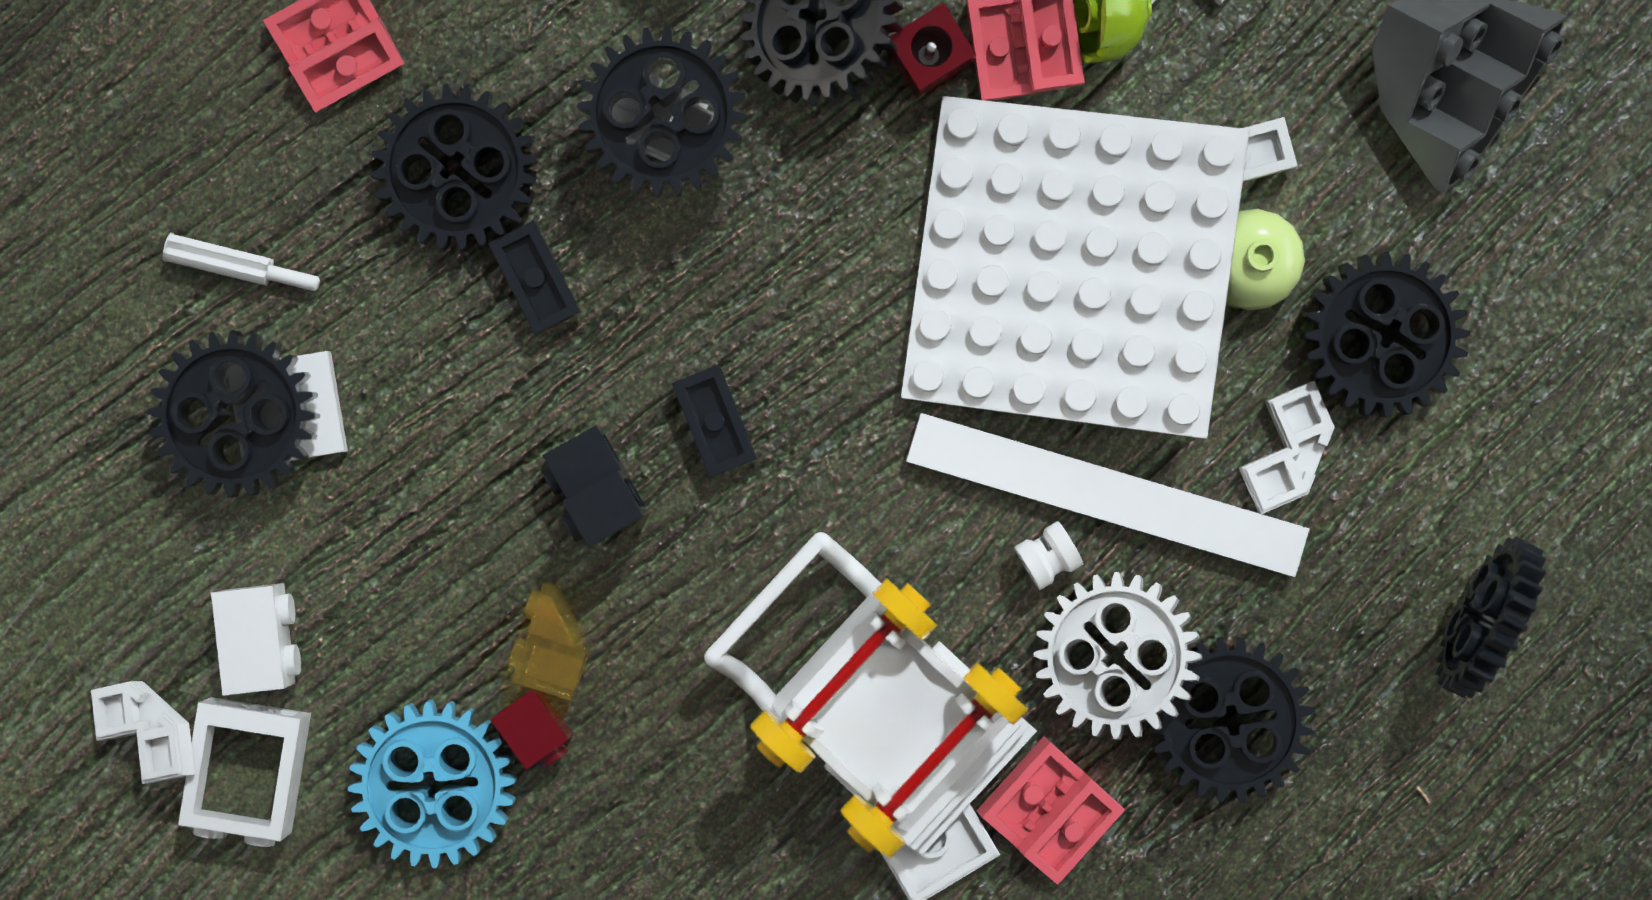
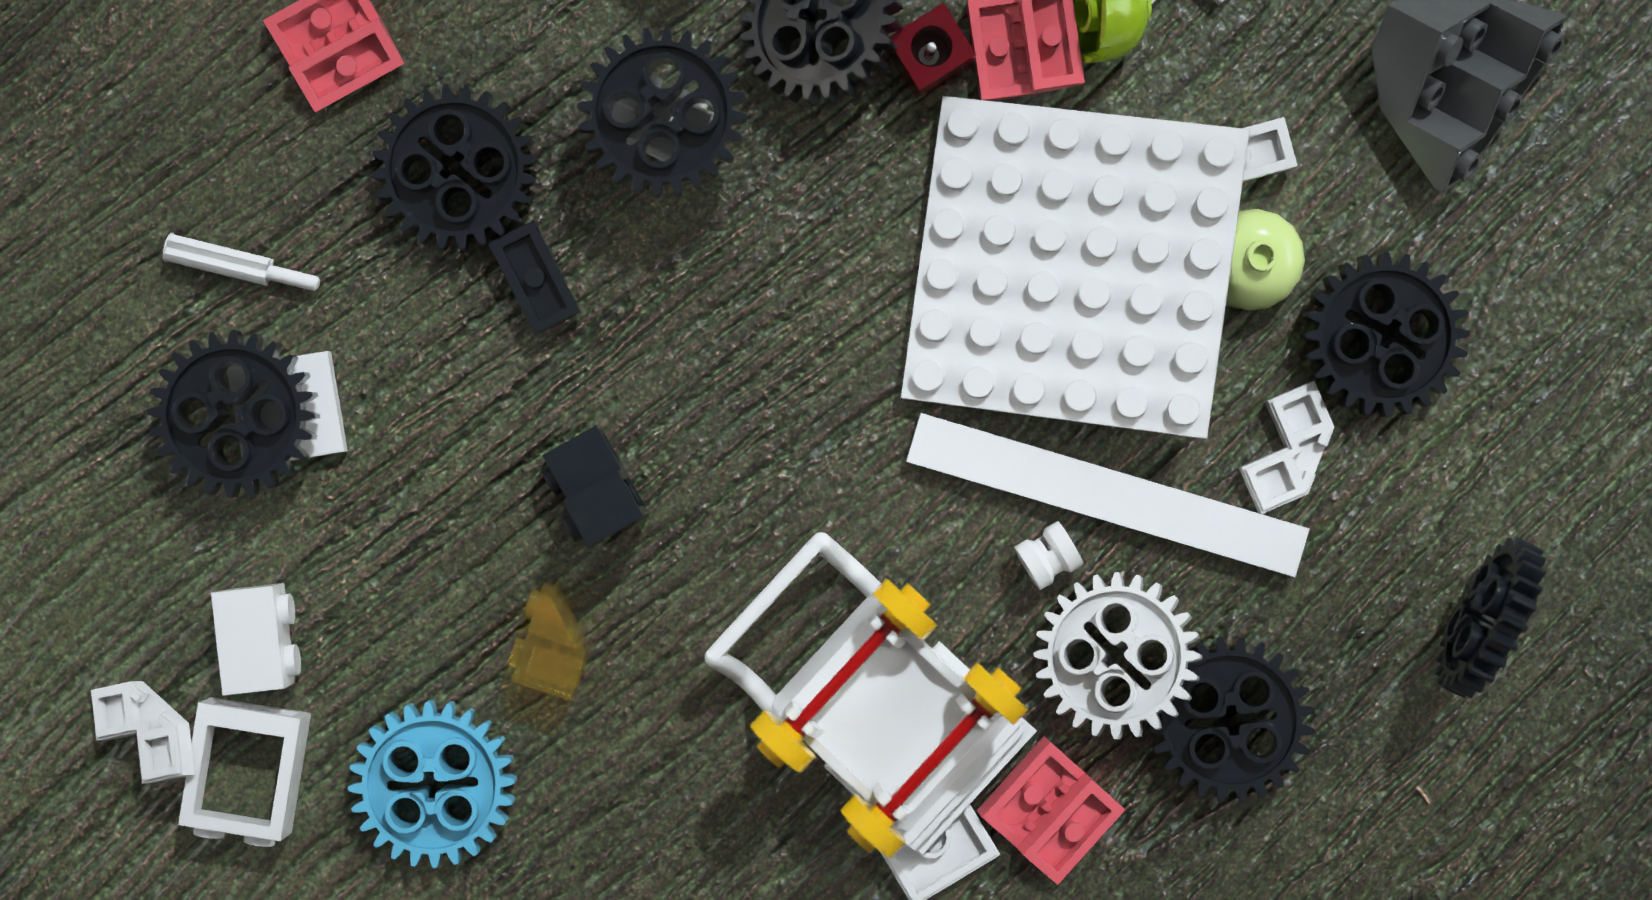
dark red brick [490,685,573,770] -> none
black plate [672,364,758,478] -> none

